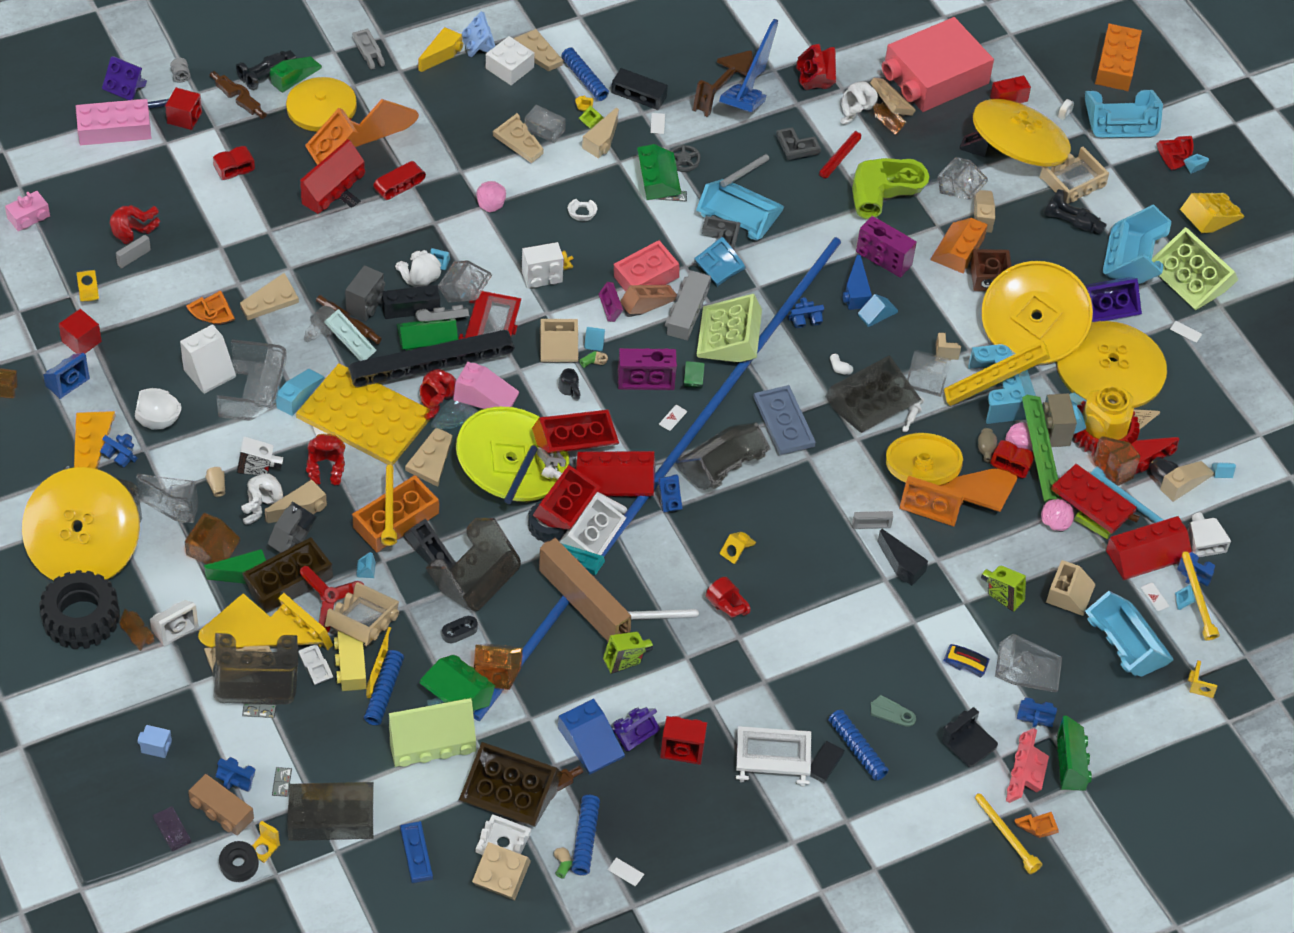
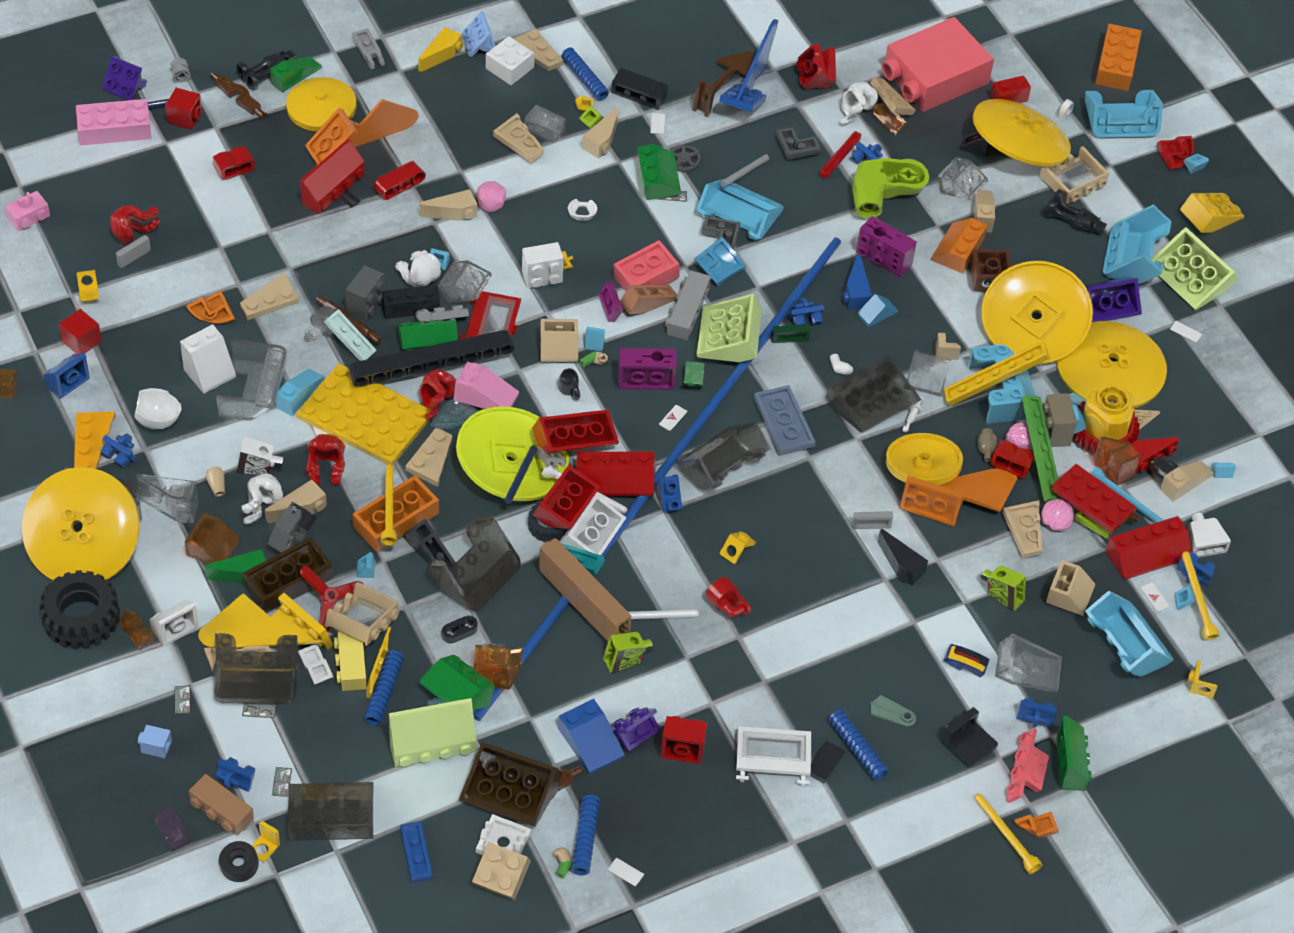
none -> light grey sticker [174,685,191,714]
none -> tan slope [419,189,477,221]
none -> dark green tile [772,324,810,343]
none -> blue hips [851,141,883,164]
none -> tan wing [1002,500,1042,558]

